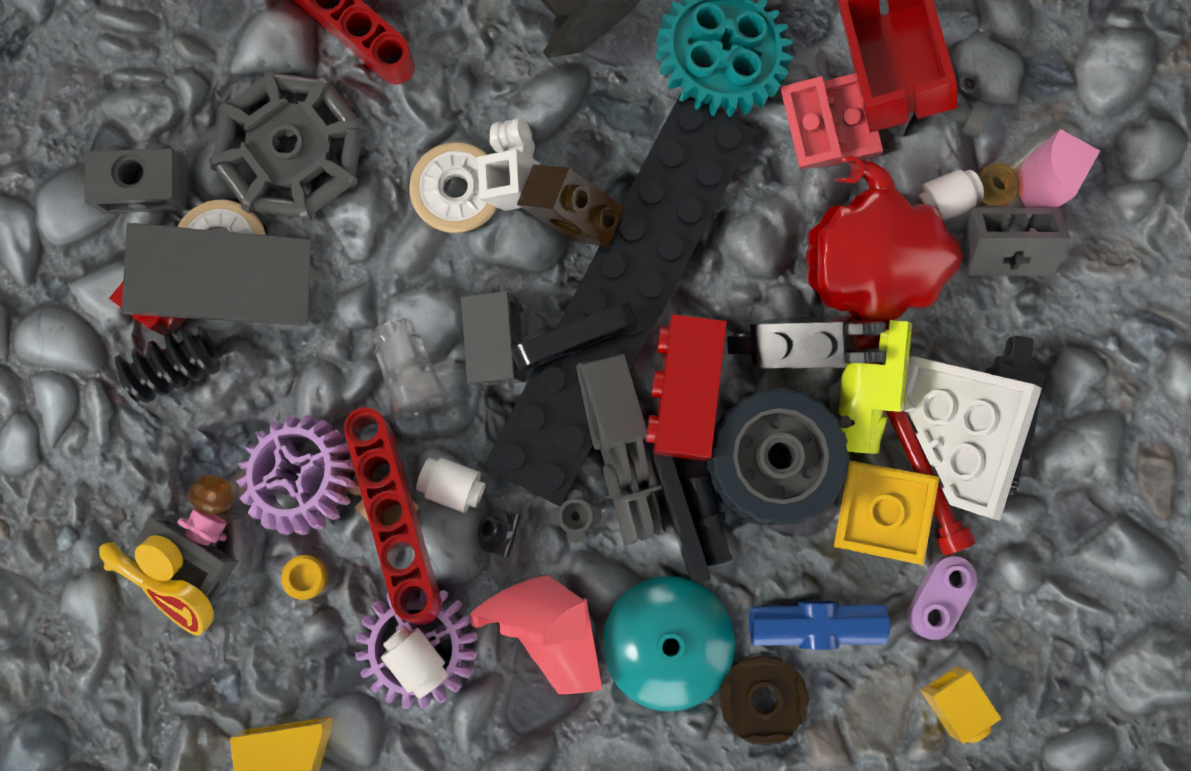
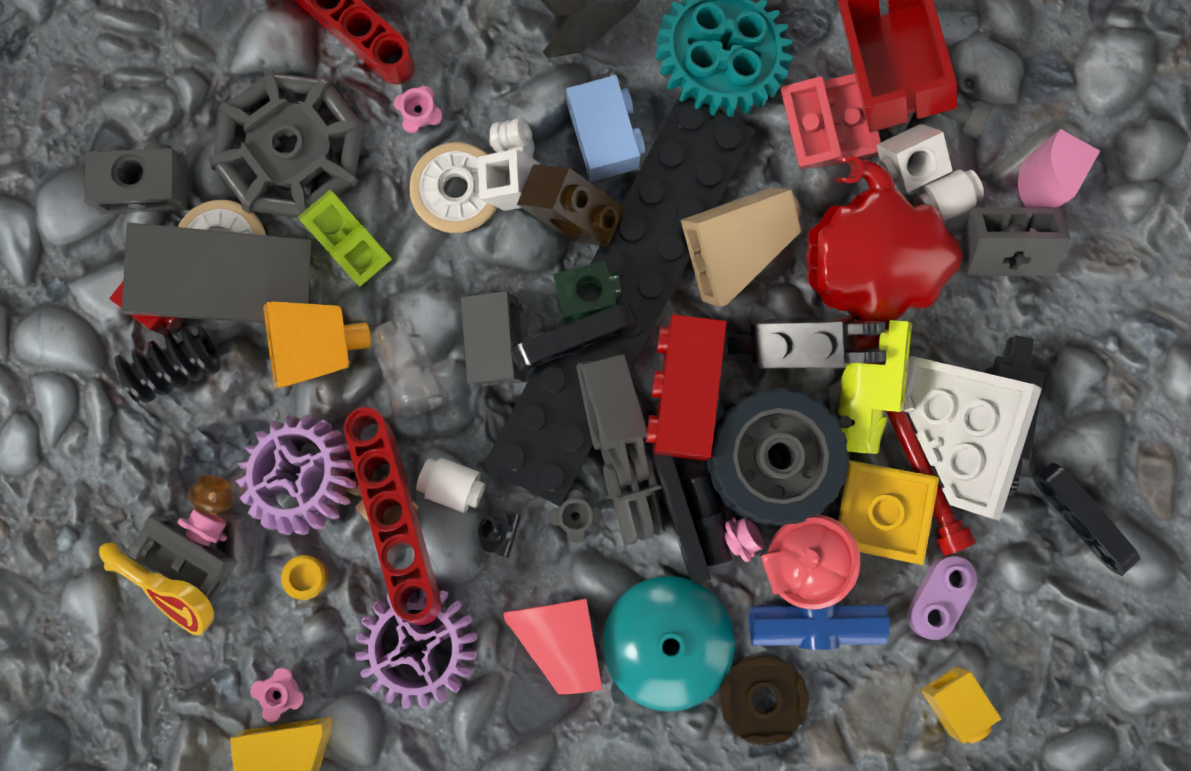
yellow tile [135,535,183,581] -> none
white brick [381,626,448,699] -> none
coral slope [470,575,587,646] -> none
clear yellow plate [978,163,1020,206] -> none
none -> bright pink plate [250,668,304,722]
none -> light orange torso [263,302,371,389]
none -> lime slope [298,190,392,287]
none -> bright pink plate [394,86,443,134]
none -> clear green brick [553,261,622,324]
none -> light blue brick [566,75,645,182]
none -> tan slope [681,187,801,307]
none -> bright pink plate [725,517,764,562]
none -> coral piece [761,515,860,609]
none -> white brick [877,124,953,193]
none -> black beam [1033,462,1141,576]

